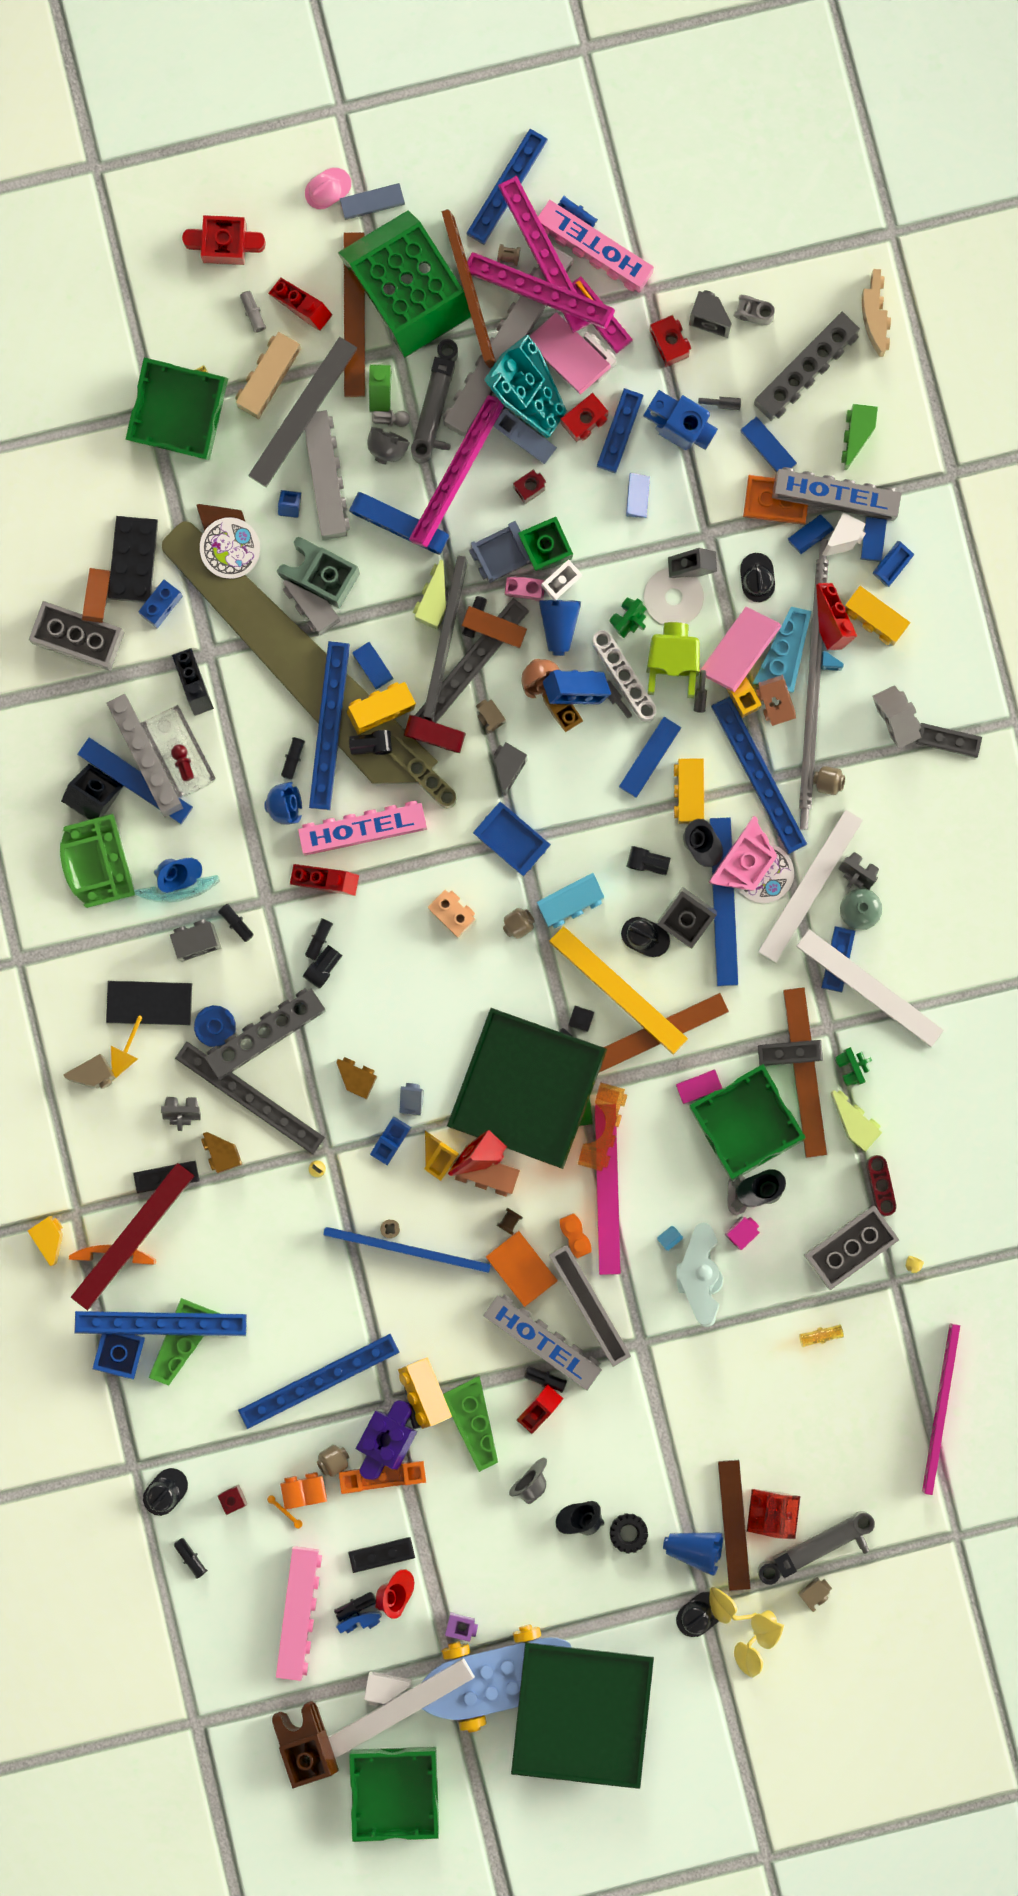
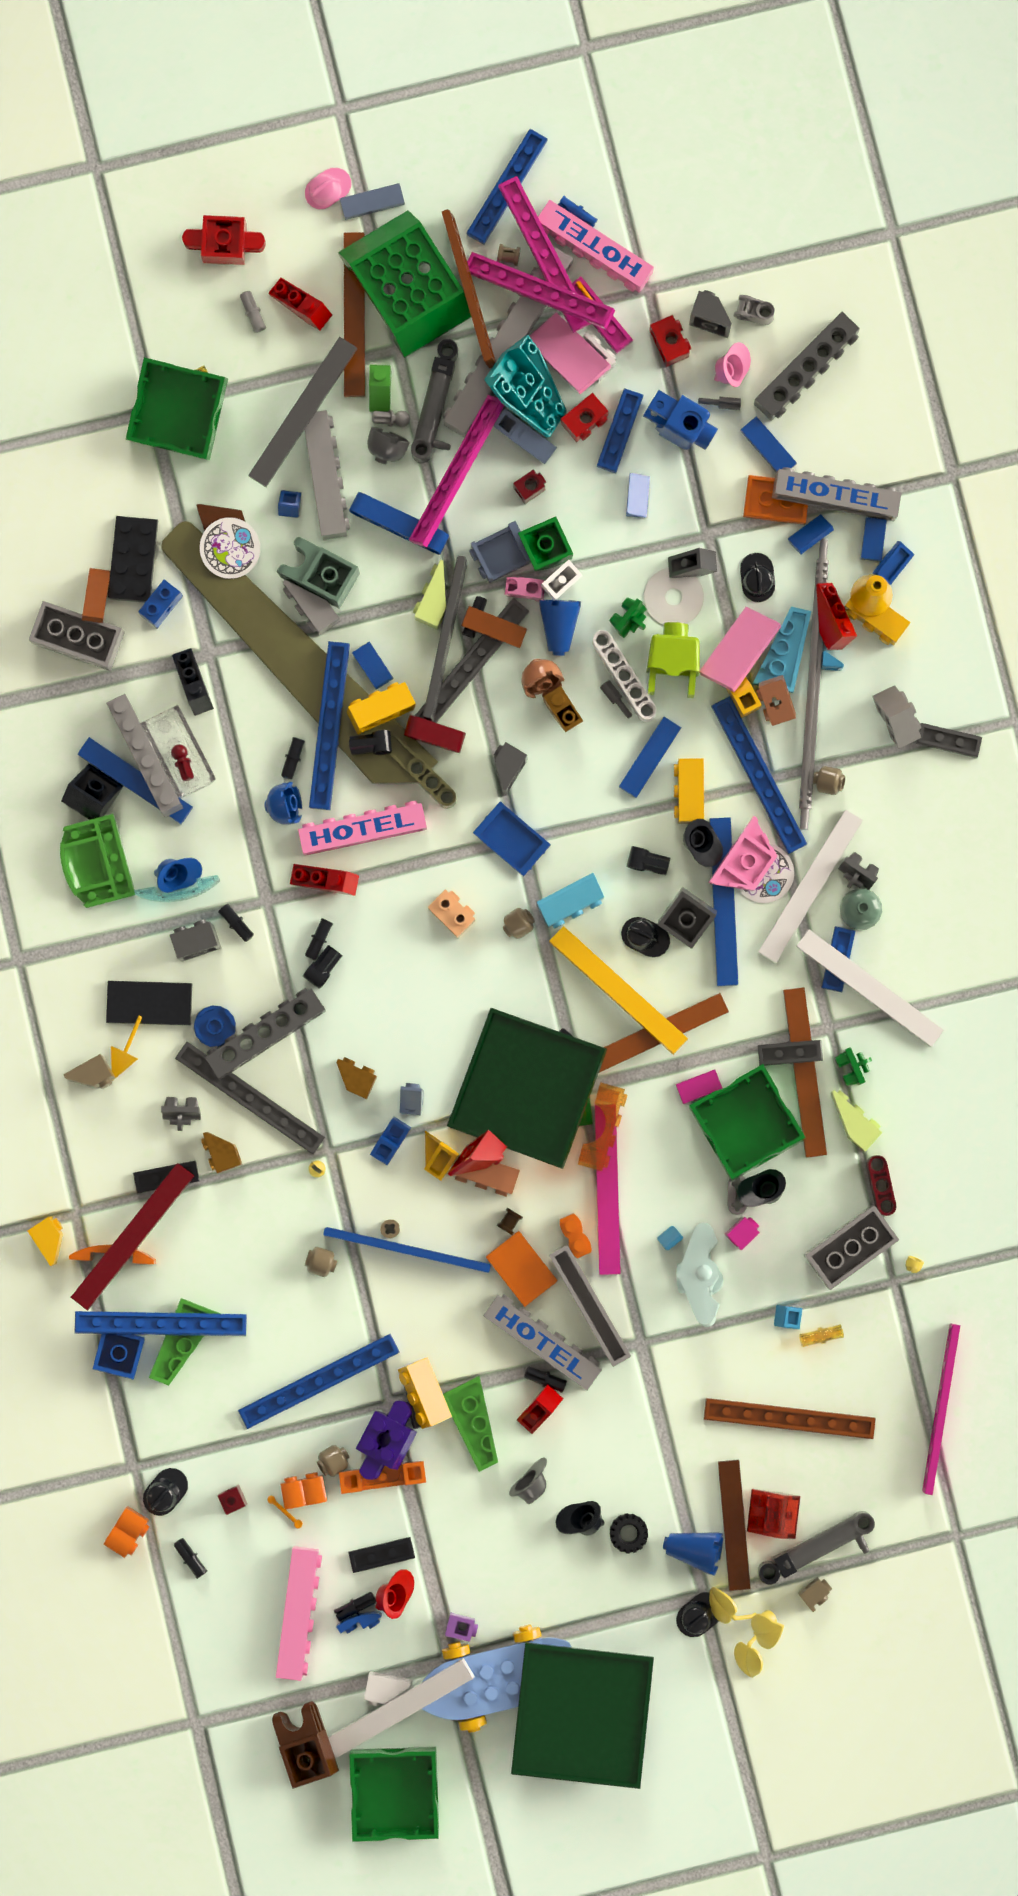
tan brick [235,332,301,419] -> none
dark tan brick [476,699,506,734] -> none
blue brick [543,670,611,704] -> none
black plate [568,1005,594,1032] -> none
dark grey axle [693,670,707,713] -> none
white slope [822,513,866,556] -> none
bright green slope [841,404,878,470] -> none
tan slope [862,269,891,357] -> none
none -> orange brick [103,1506,150,1558]
none -> dark tan head [304,1247,337,1277]
none -> dark orange tile [704,1398,876,1439]
none -> bright pink piece [714,342,751,387]
none -> dark azure slope [774,1305,803,1329]
none -> yellow cone [850,574,893,616]

